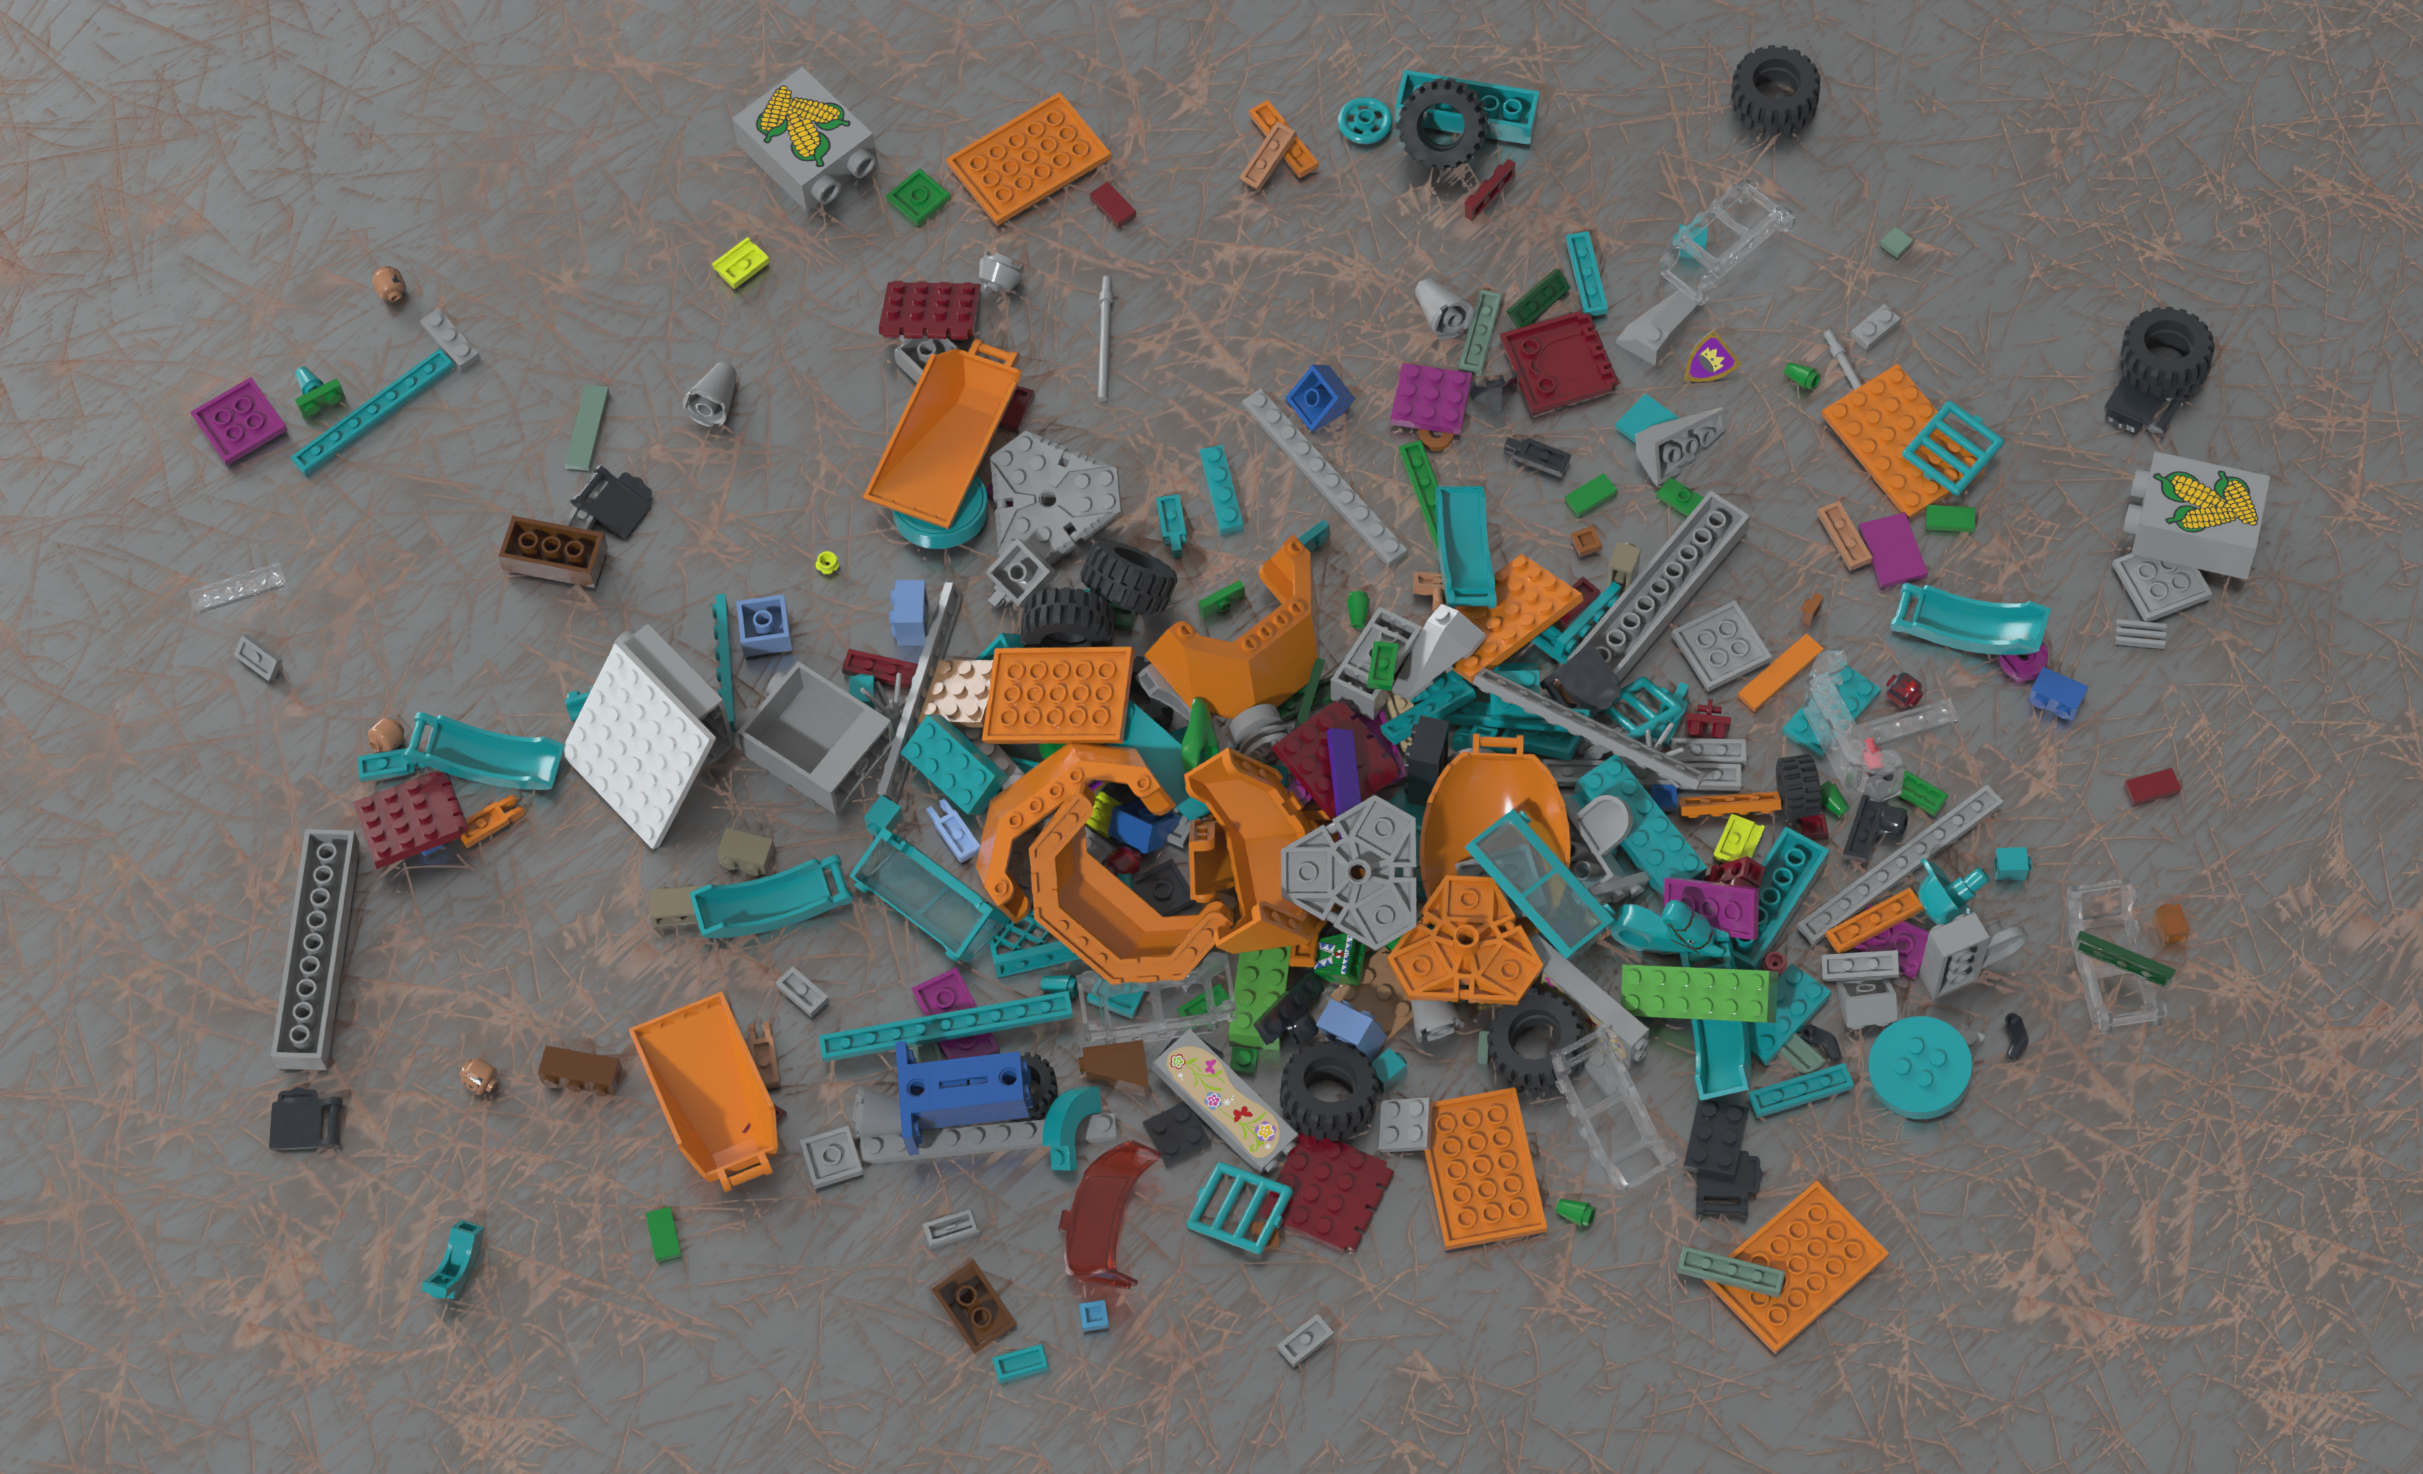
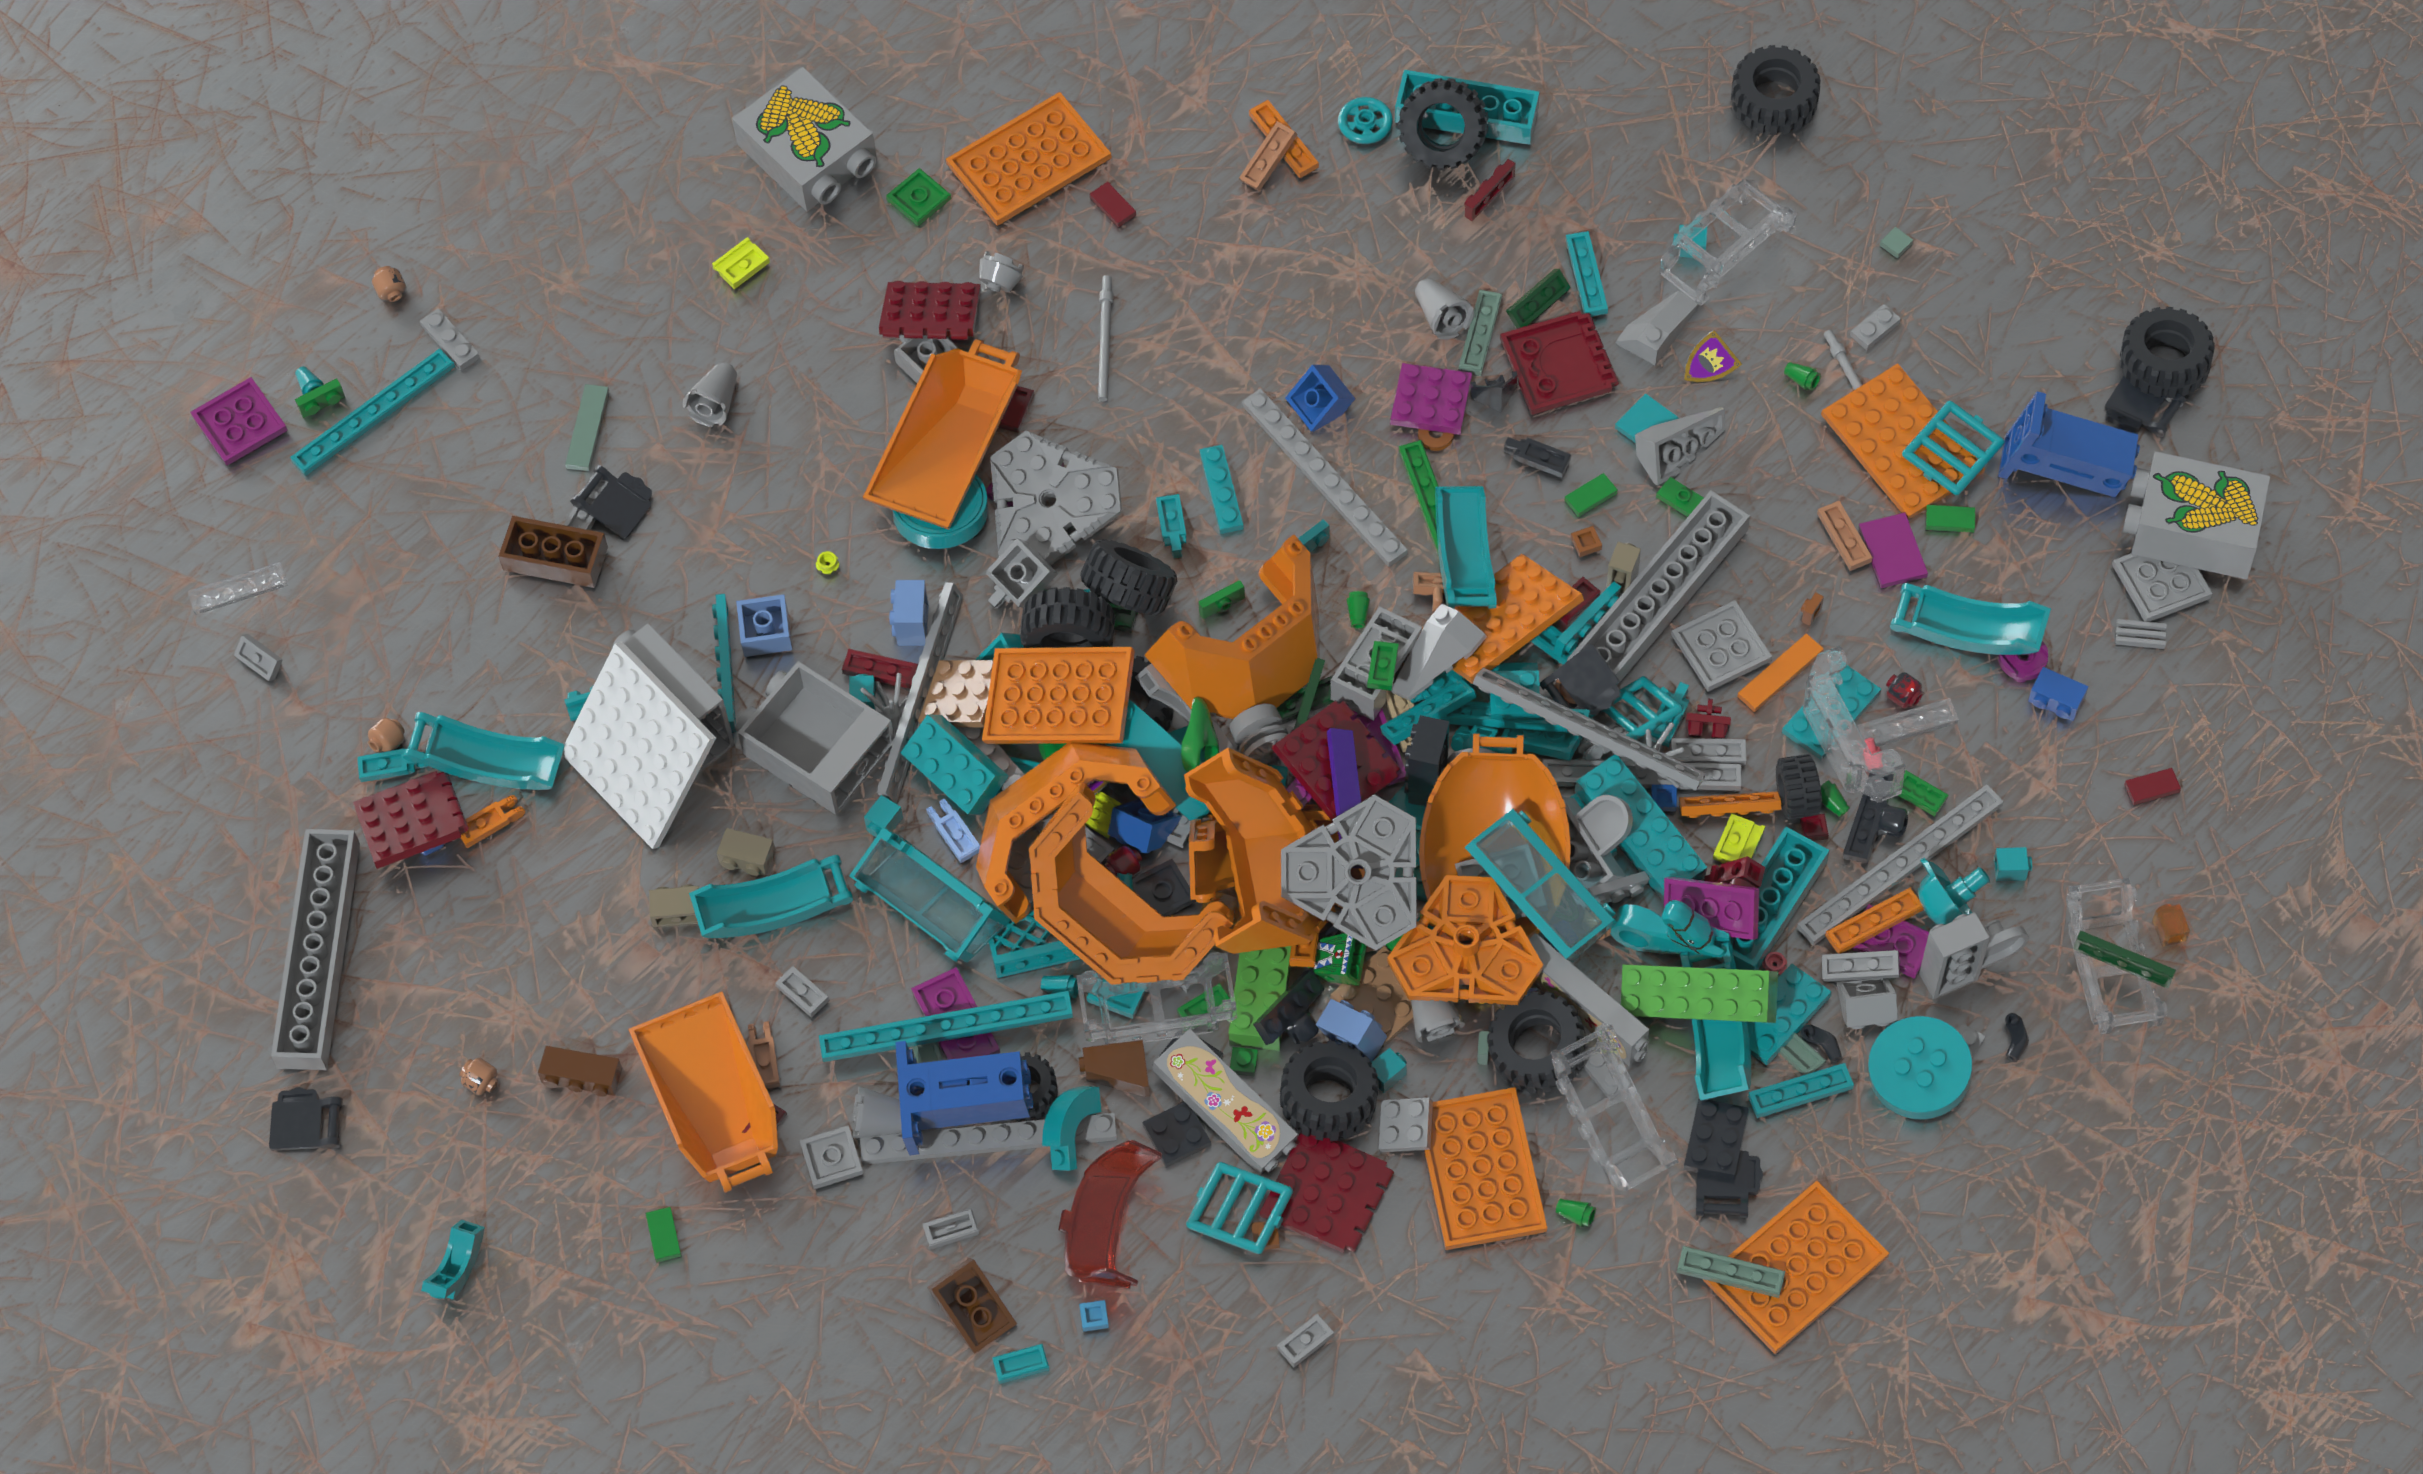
none -> blue brick [1998,391,2140,497]

